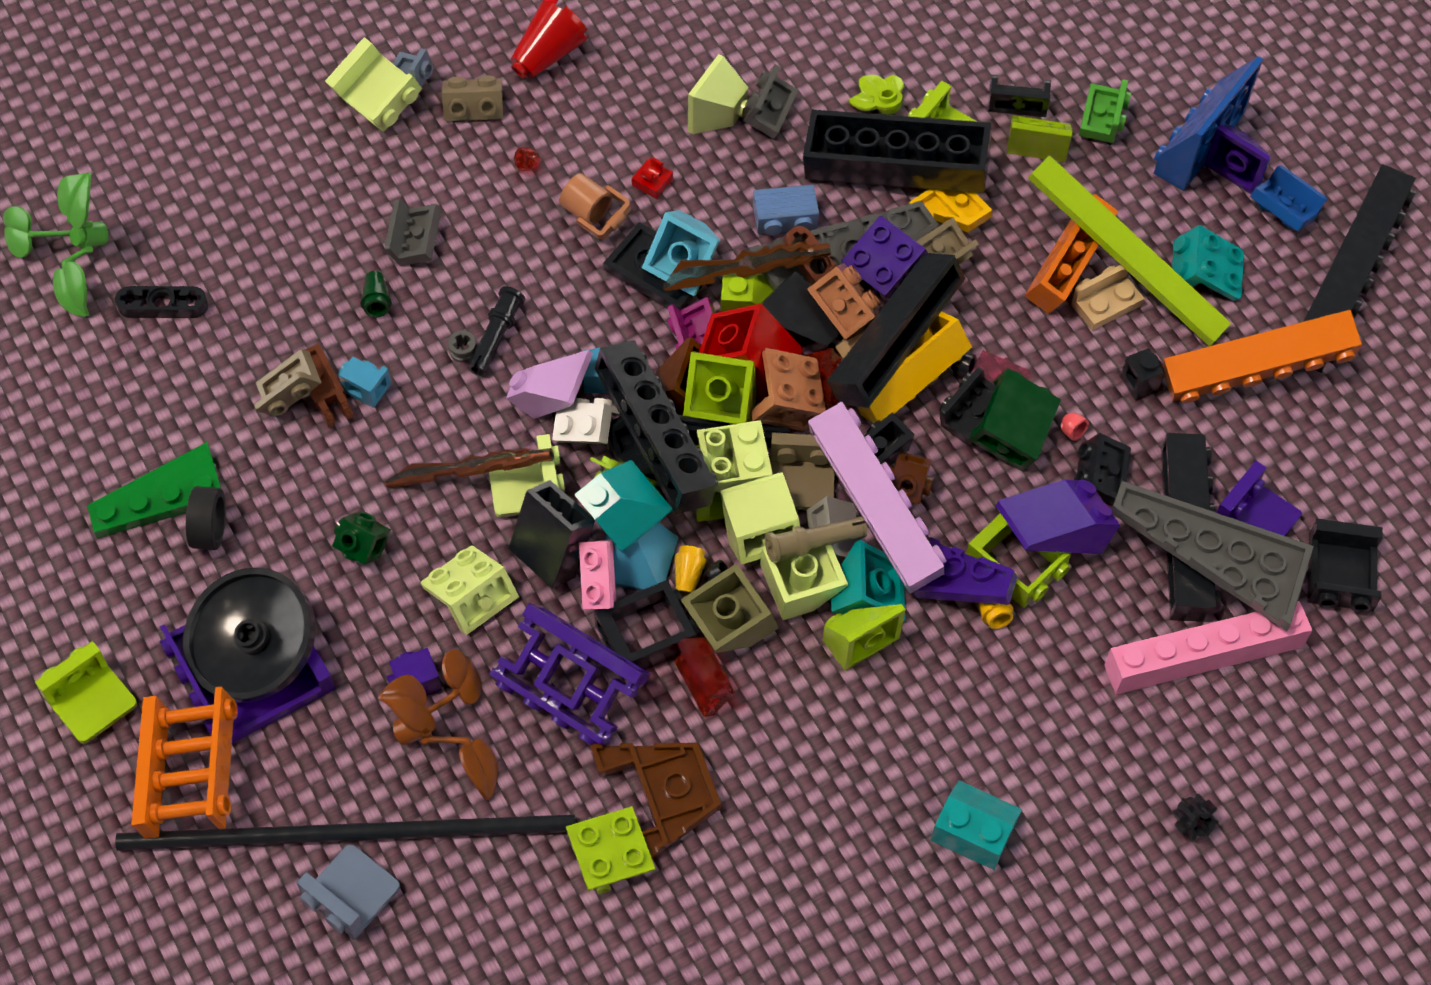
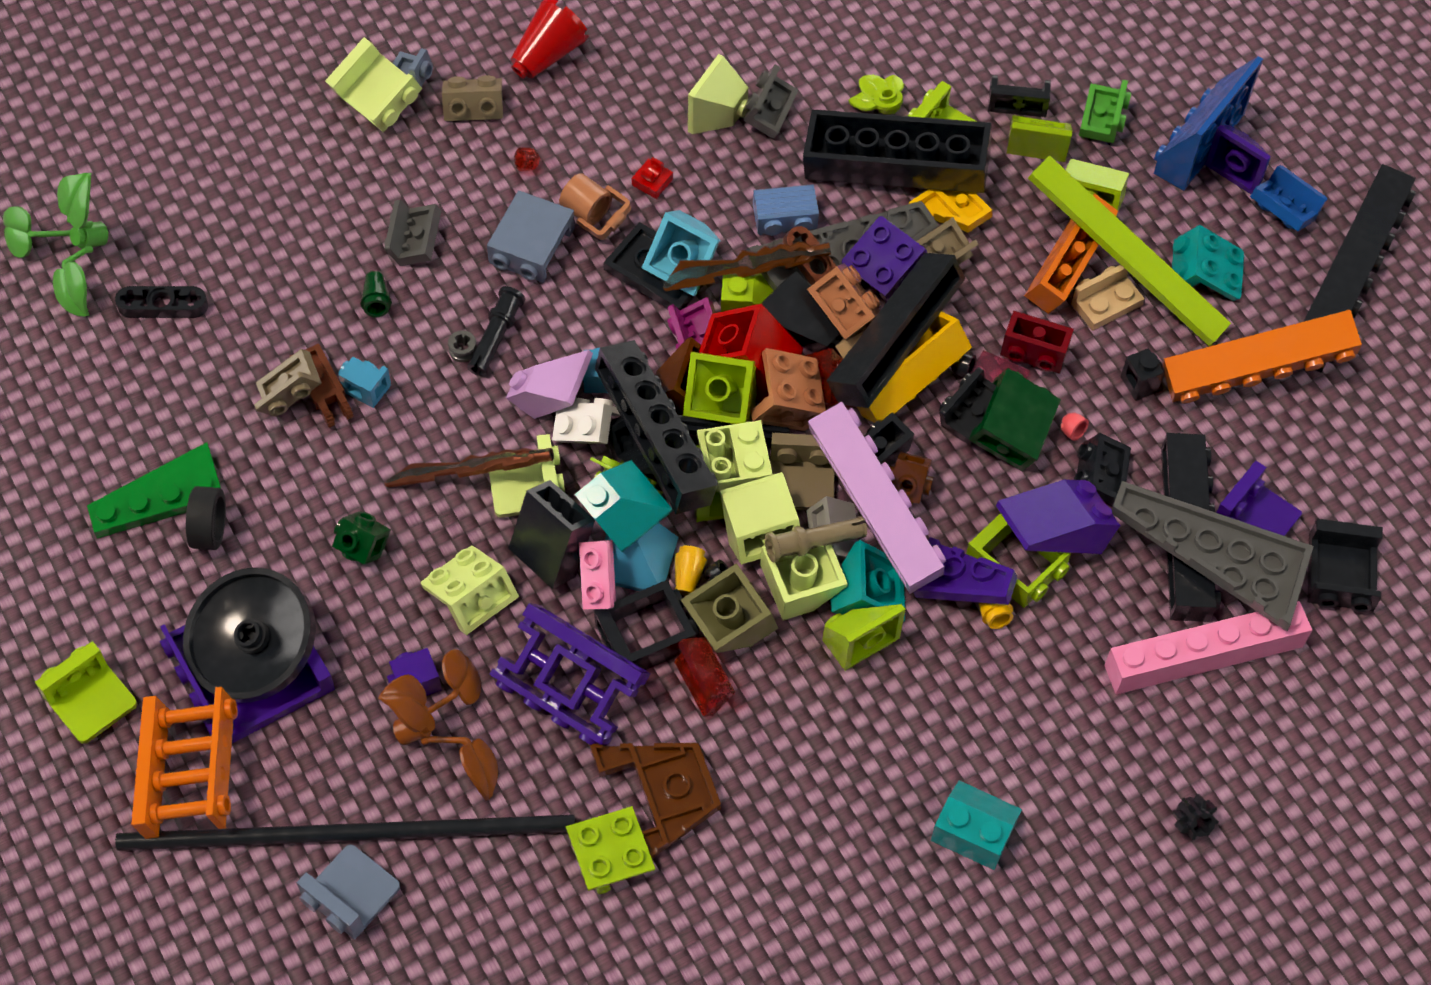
none -> sand blue panel [487,190,575,283]
none -> dark red brick [1000,310,1074,374]
none -> lime brick [1066,159,1129,216]

